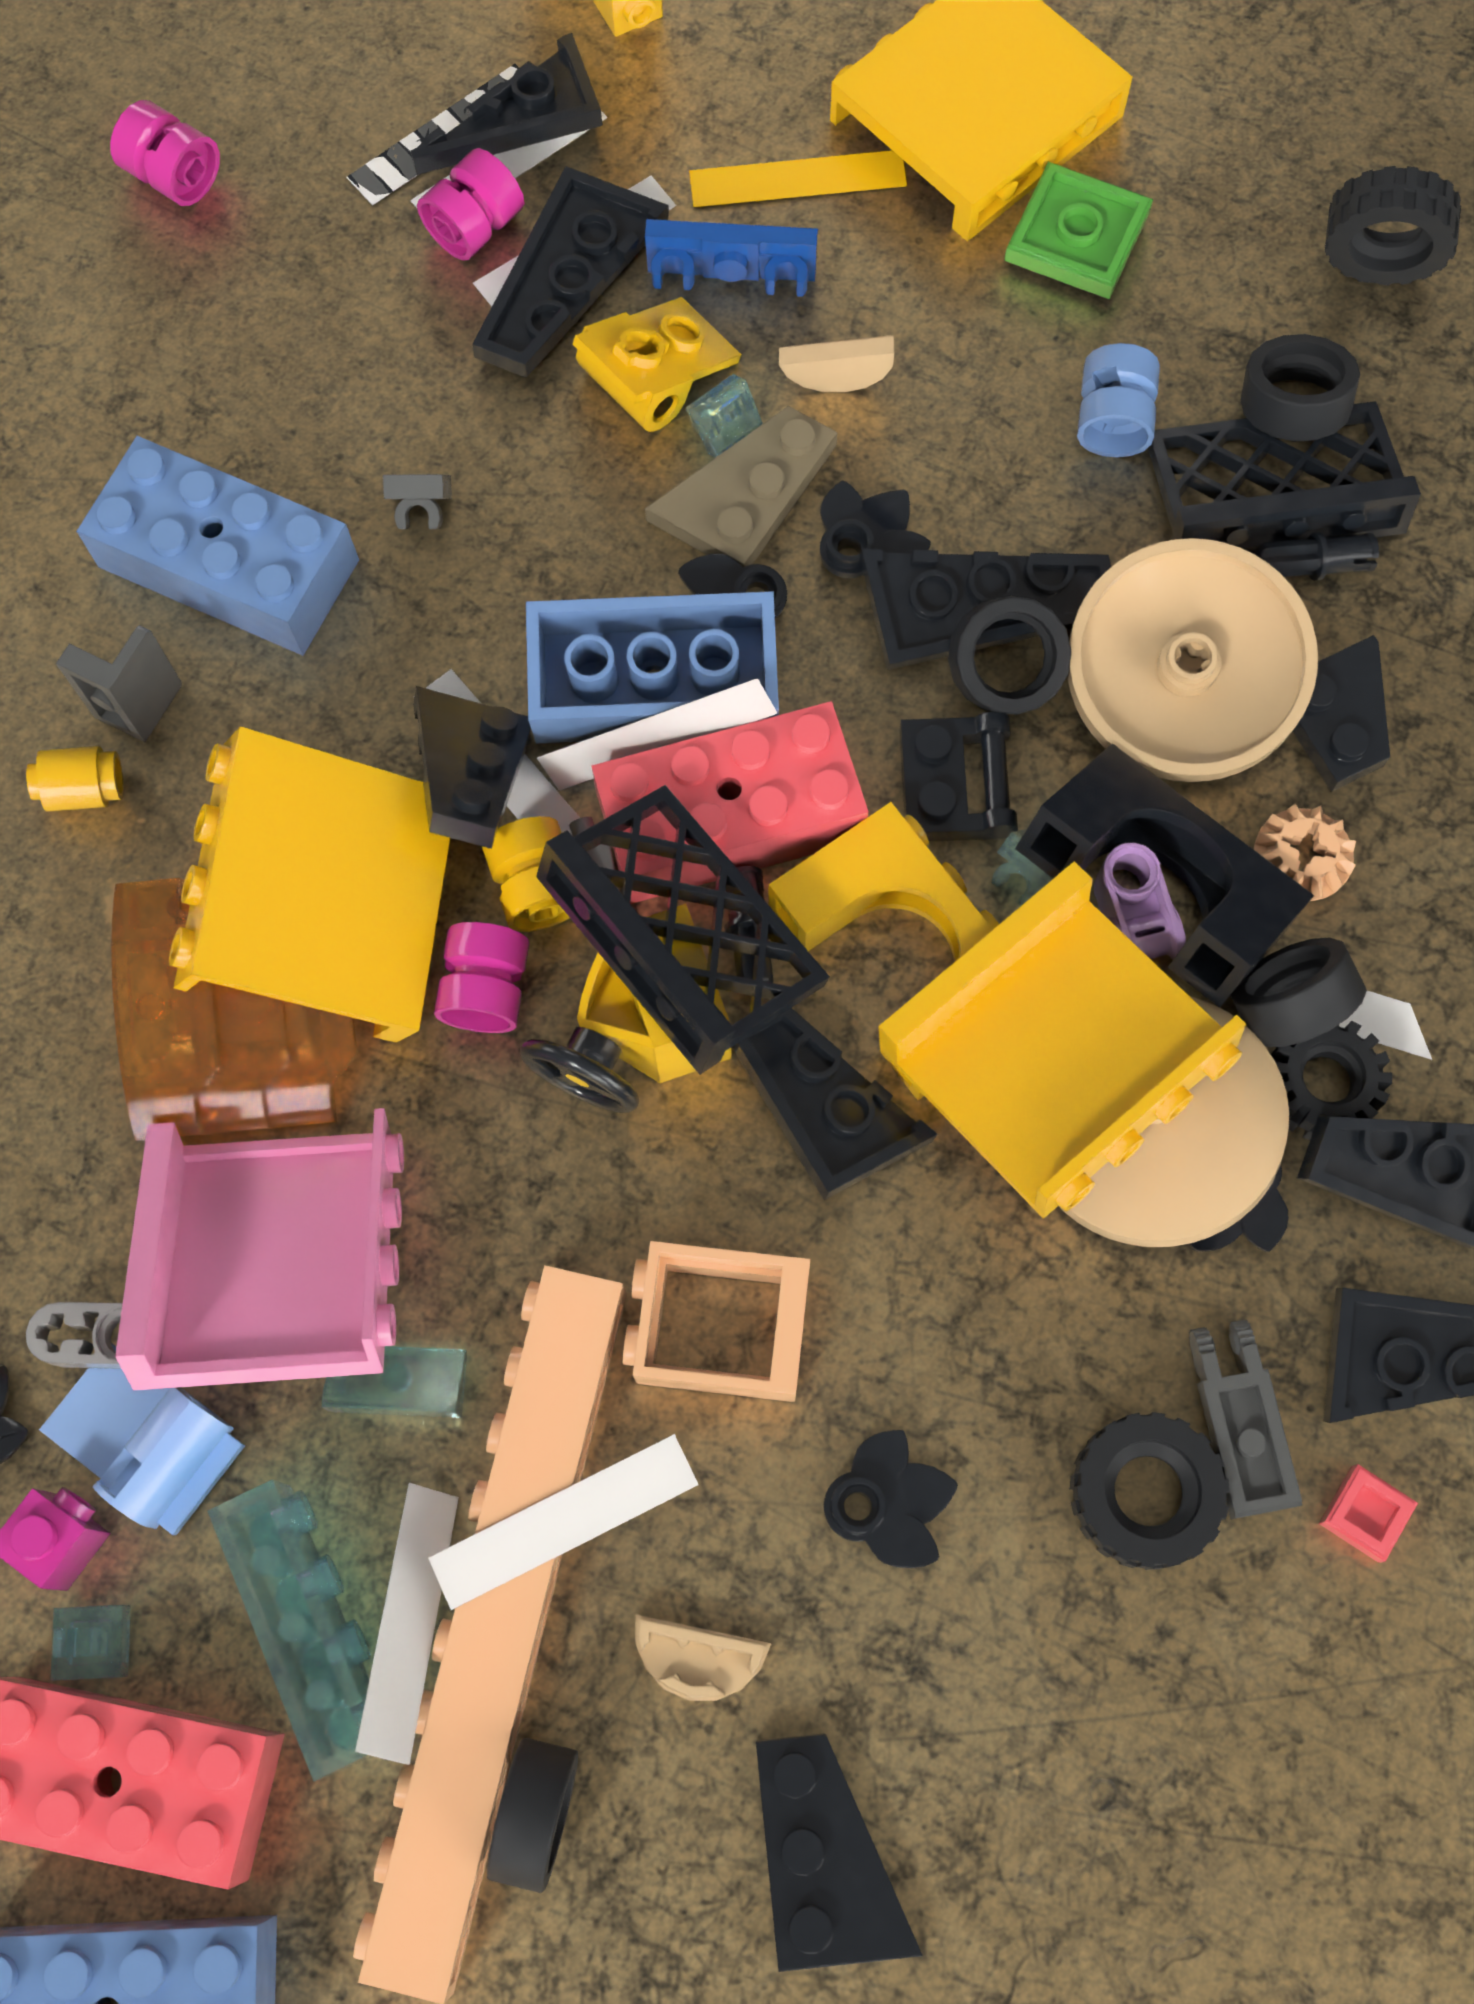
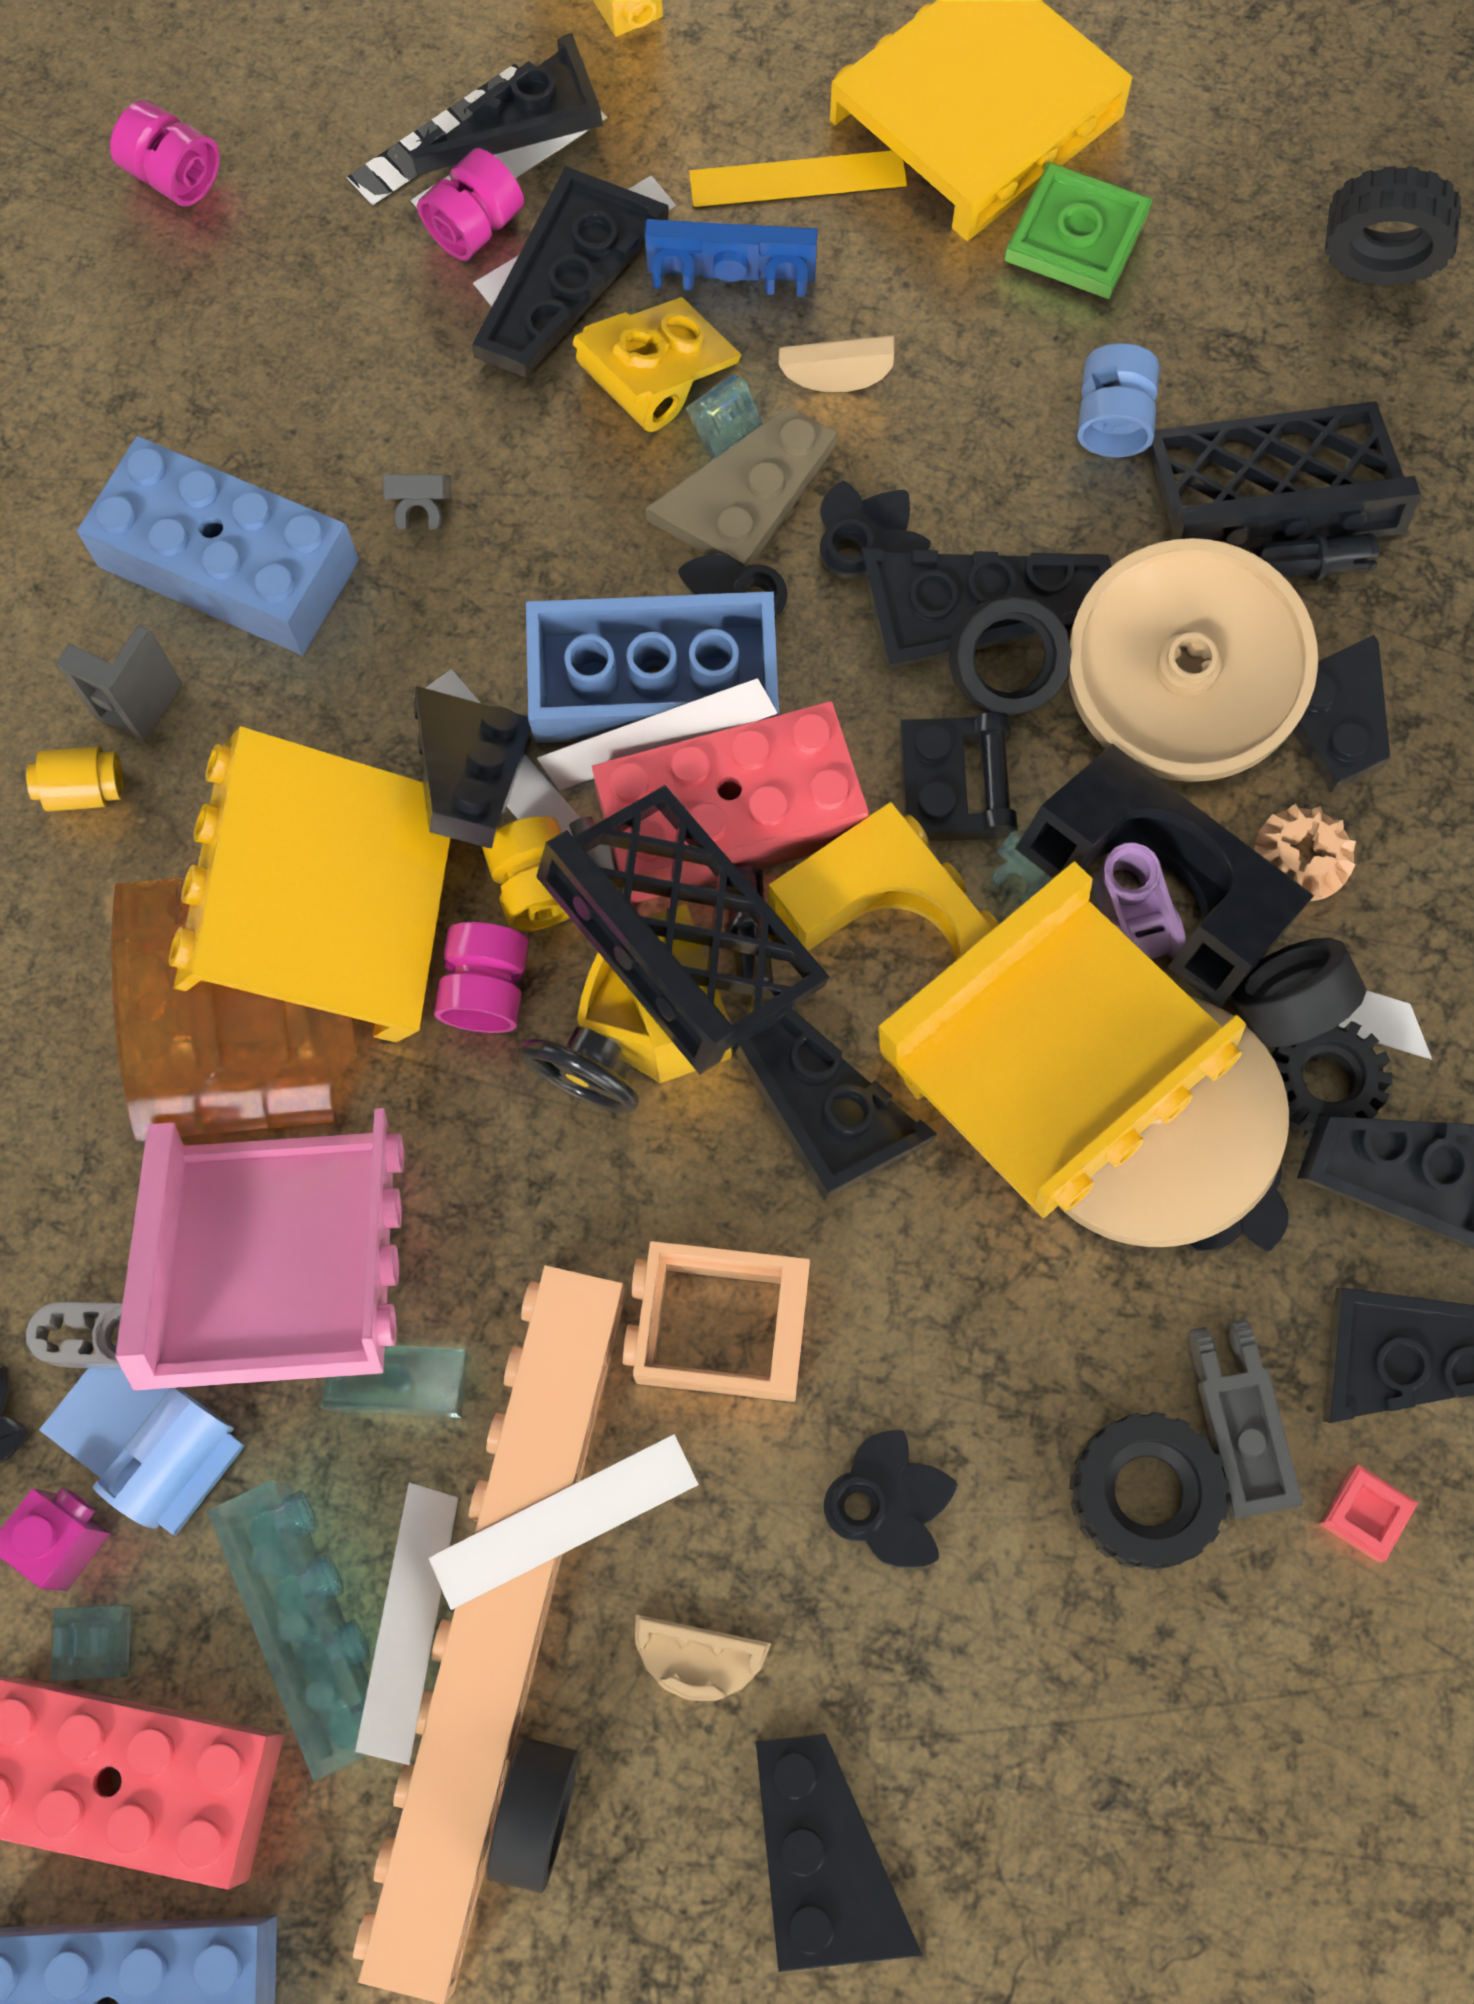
black tyre [1240,334,1361,441] -> none

